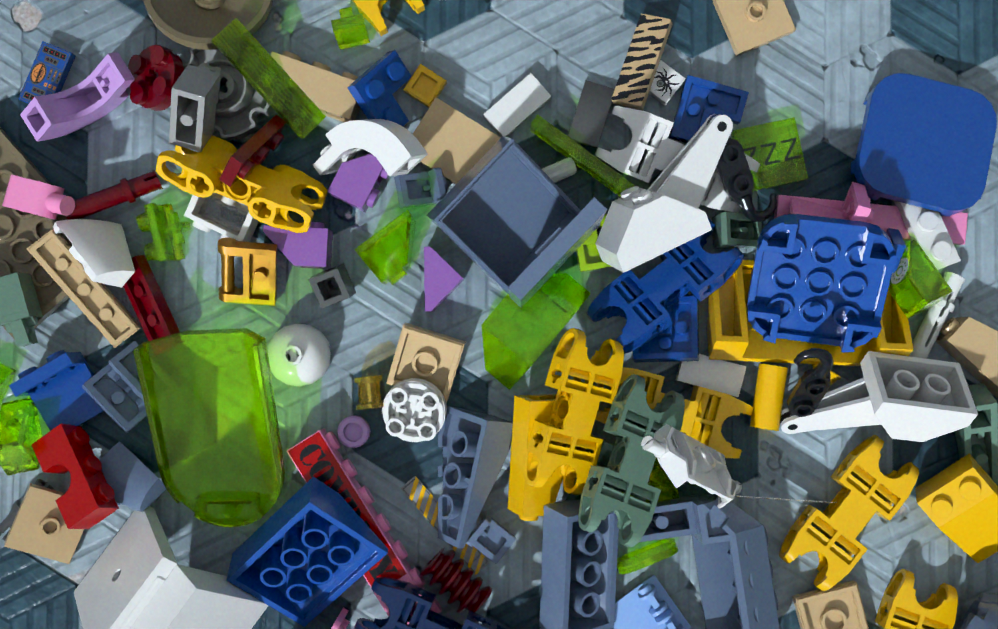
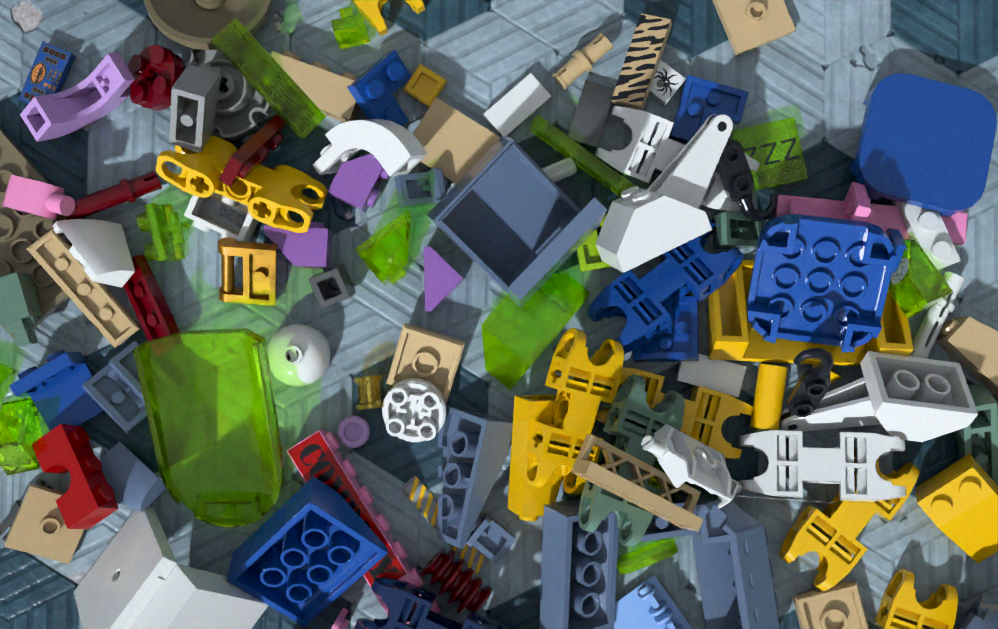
none -> tan pin [552,33,613,90]
none -> tan fence [571,434,703,532]
none -> white piece [739,430,906,502]

